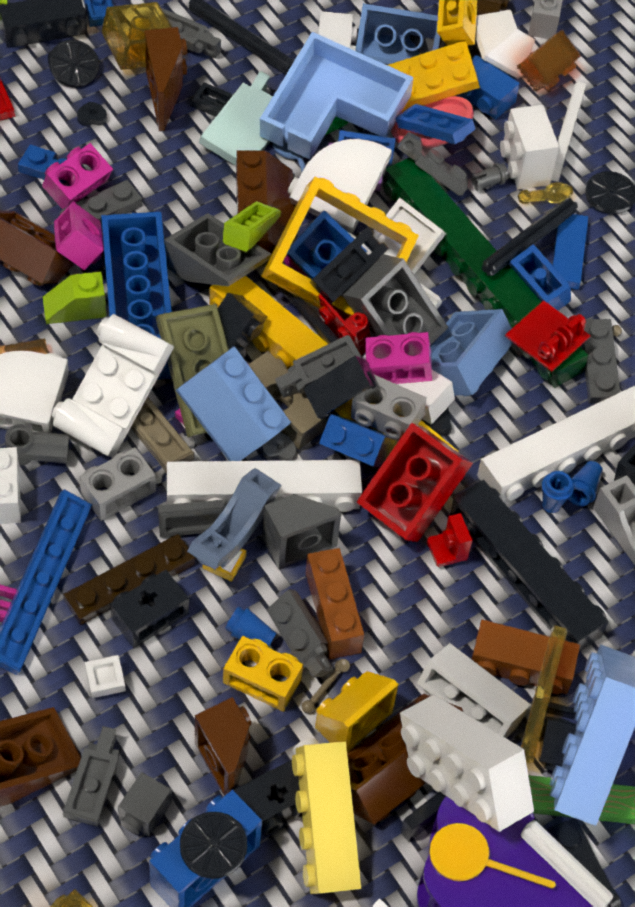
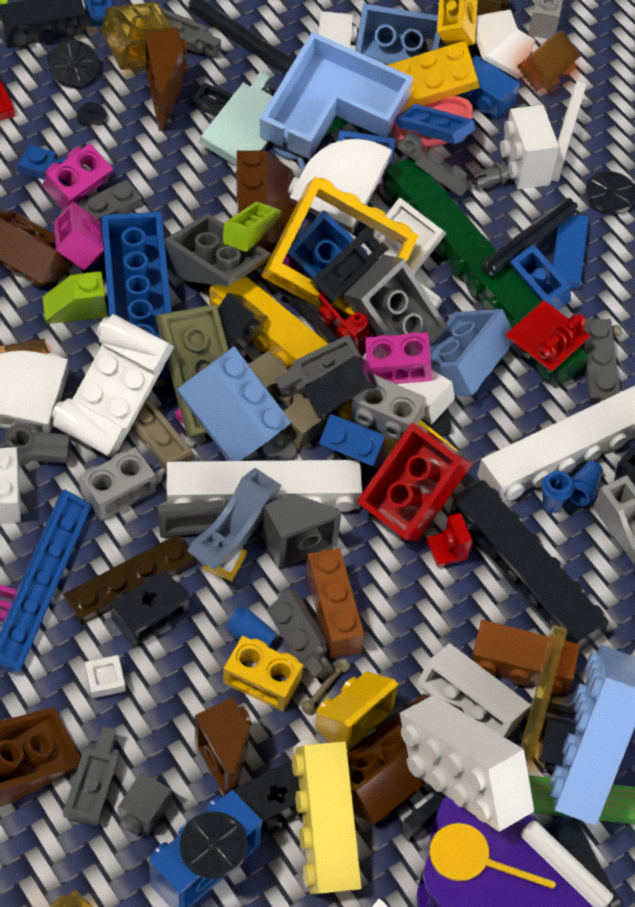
clear yellow piece [518,182,573,204] -> none

